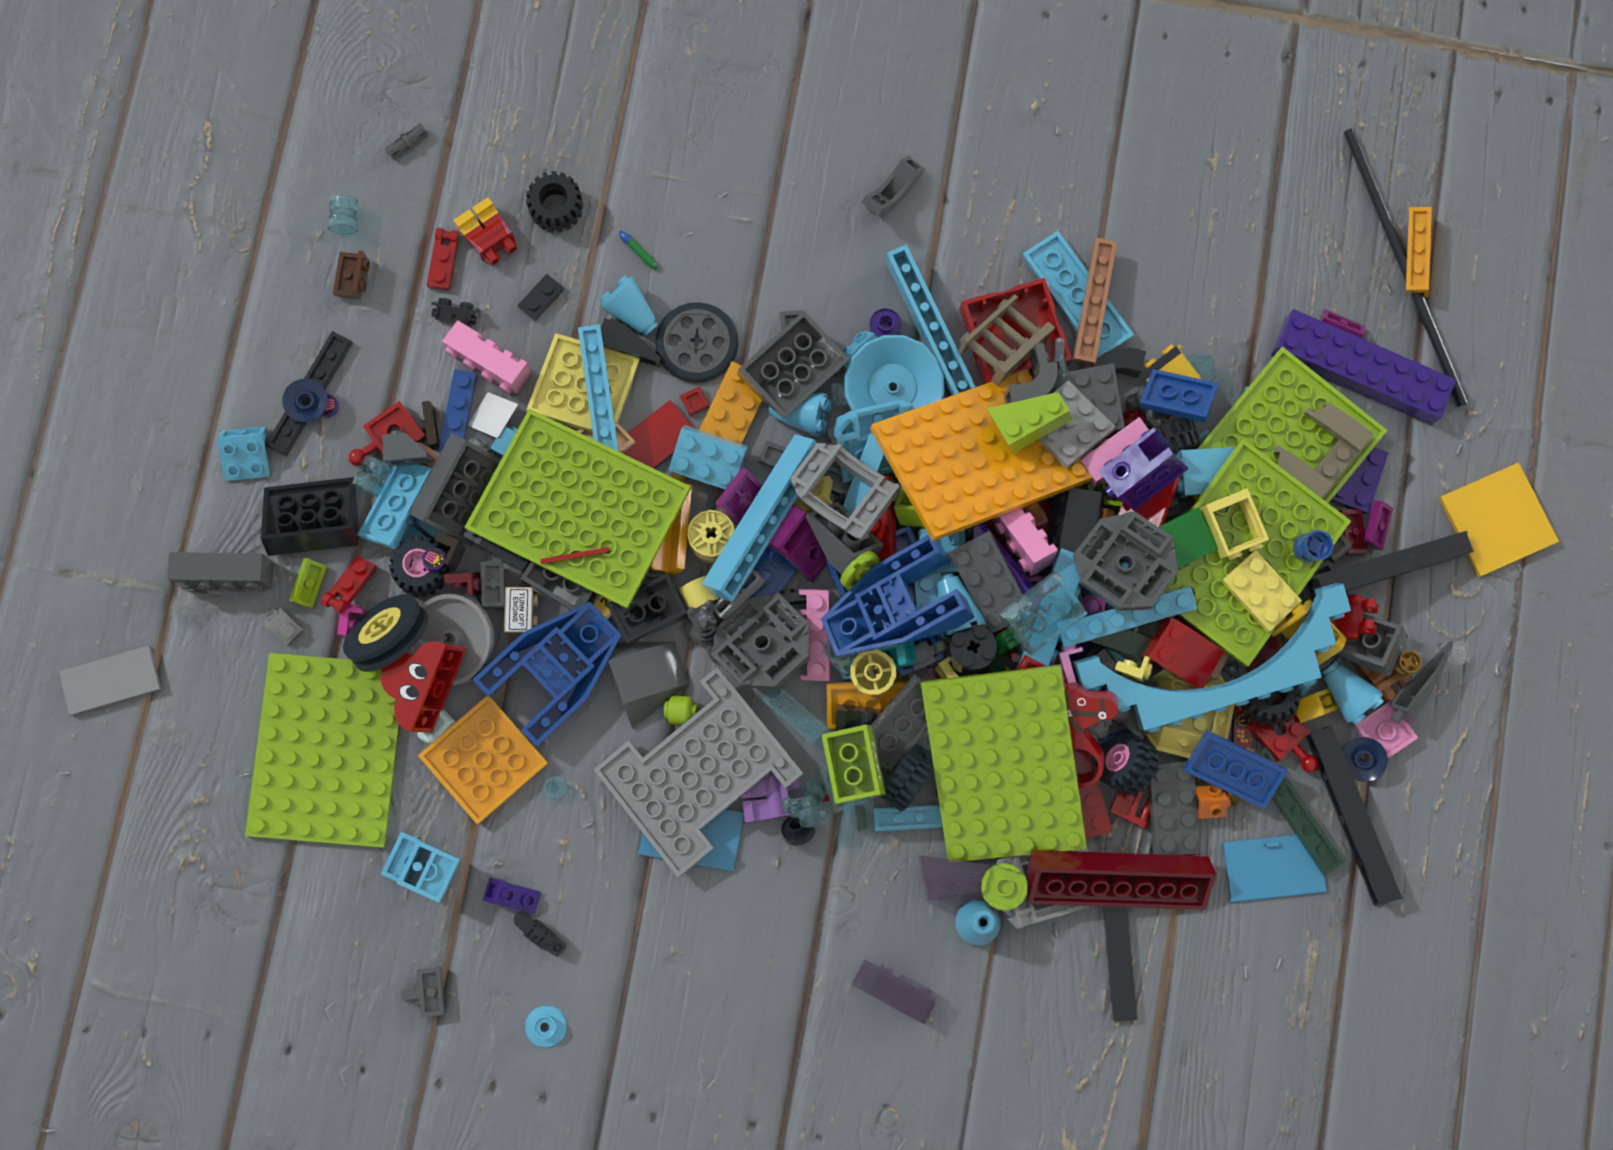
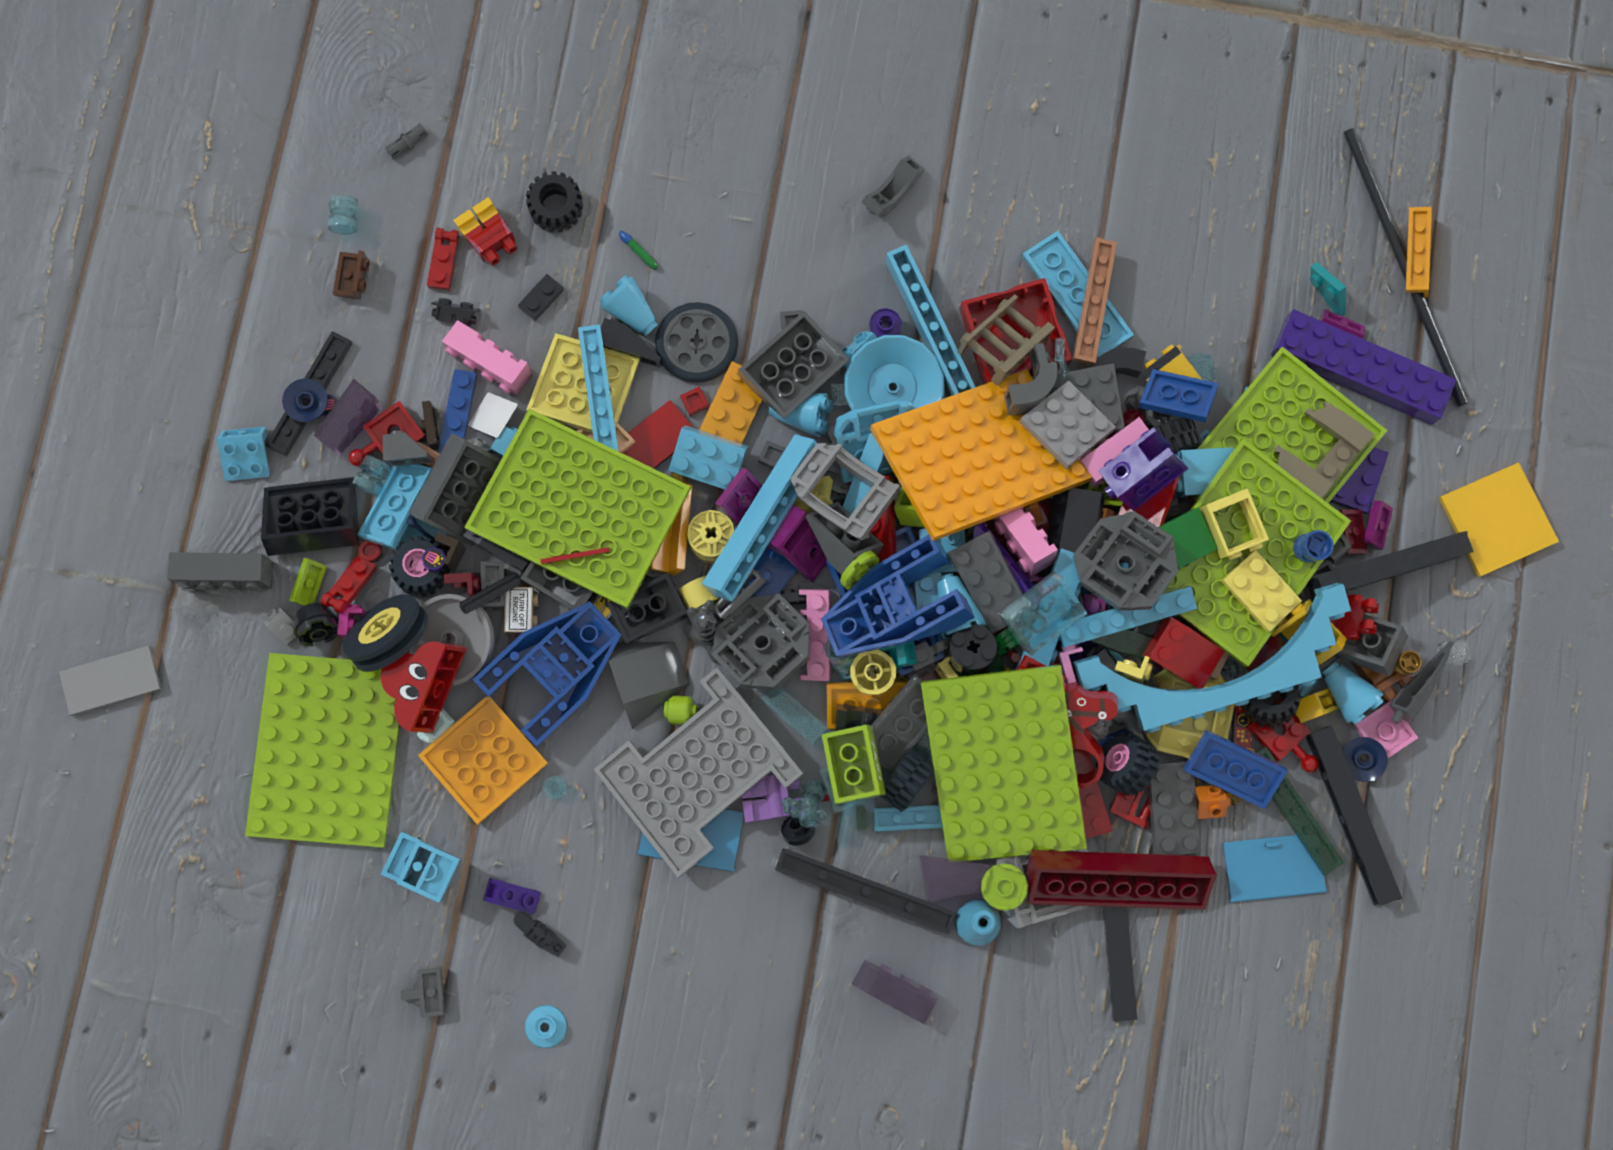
lime wedge [987,392,1073,454] -> none
none -> black cone [294,603,339,646]
none -> clear purple wedge [314,379,383,457]
none -> red tile [358,540,382,563]
none -> black axle [459,573,521,614]
none -> black tile [775,848,957,934]
none -> teal wing [1310,262,1346,316]

